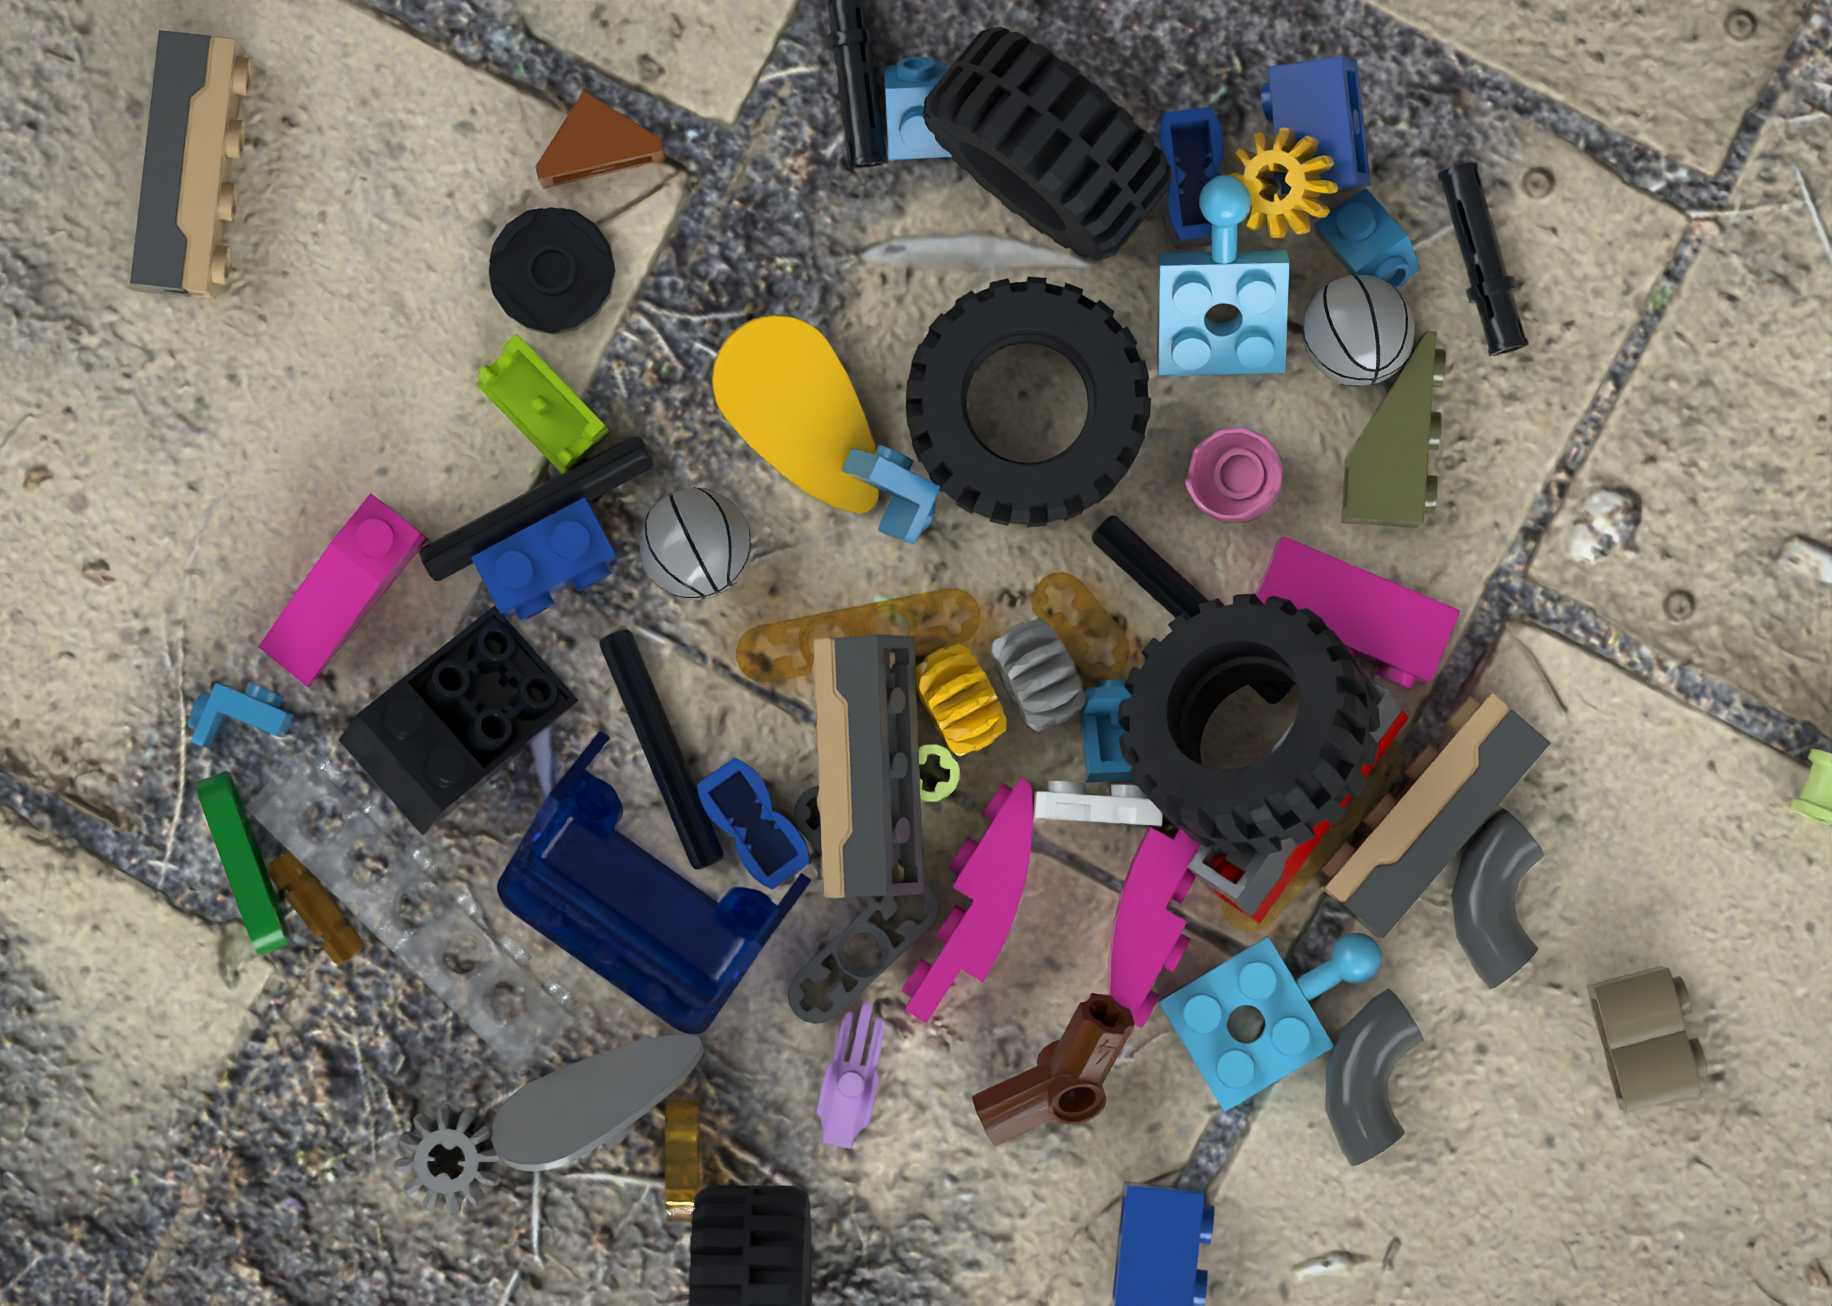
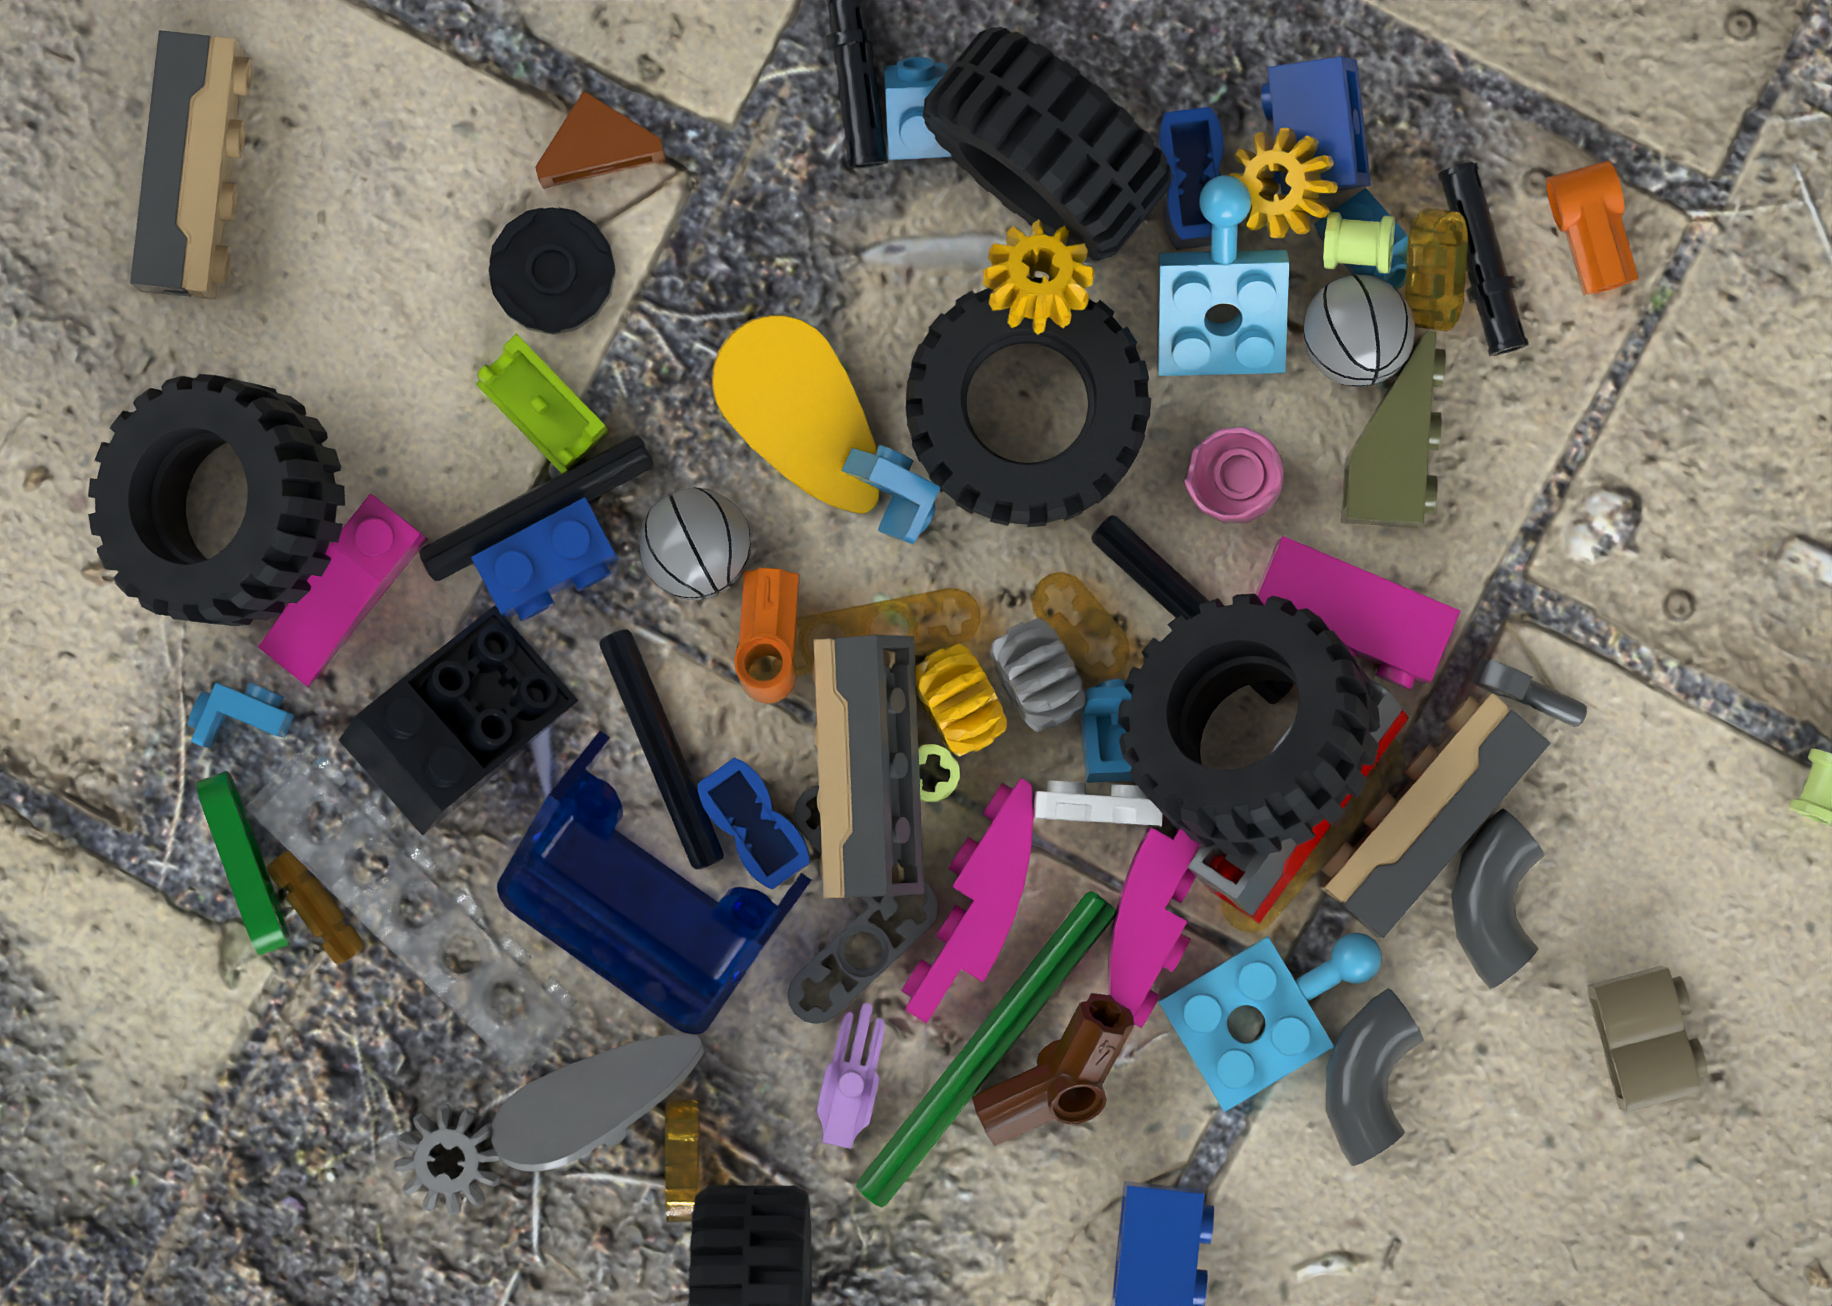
none -> black tyre [88,374,345,626]
none -> orange piece [734,568,800,704]
none -> green axle [856,891,1116,1208]
none -> yellow gear [982,219,1094,335]
none -> yellowish green bush [1324,212,1395,274]
none -> clear yellow beam [1405,208,1468,332]
none -> dark grey bar [1470,657,1587,727]
none -> orange piece [1546,160,1639,296]

